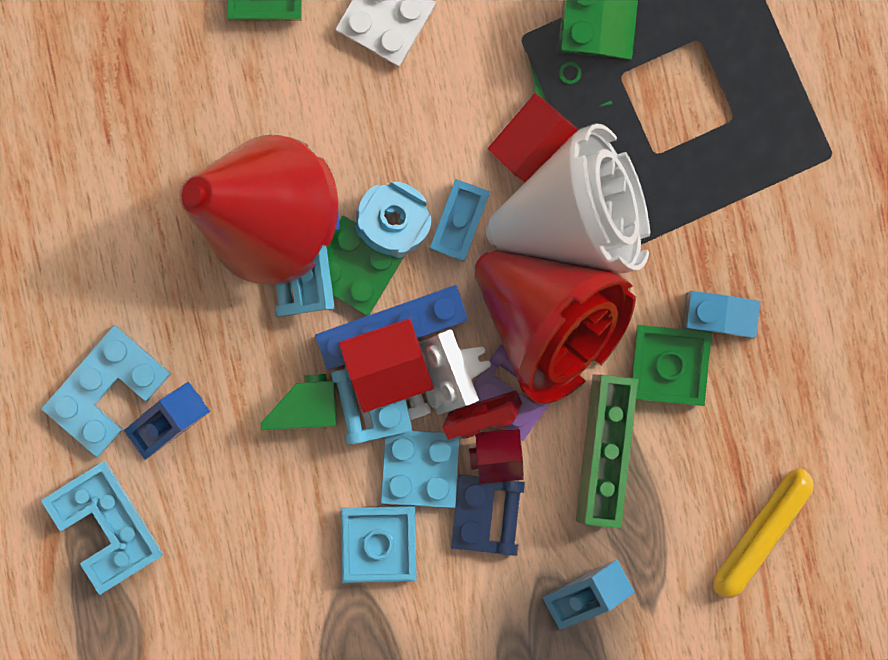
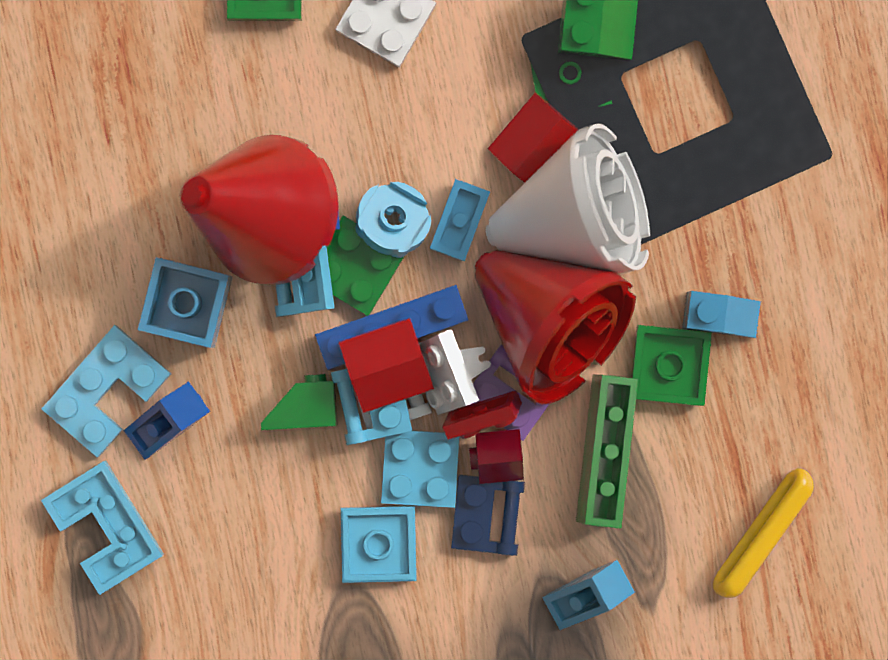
none -> dark azure brick [138,257,232,348]

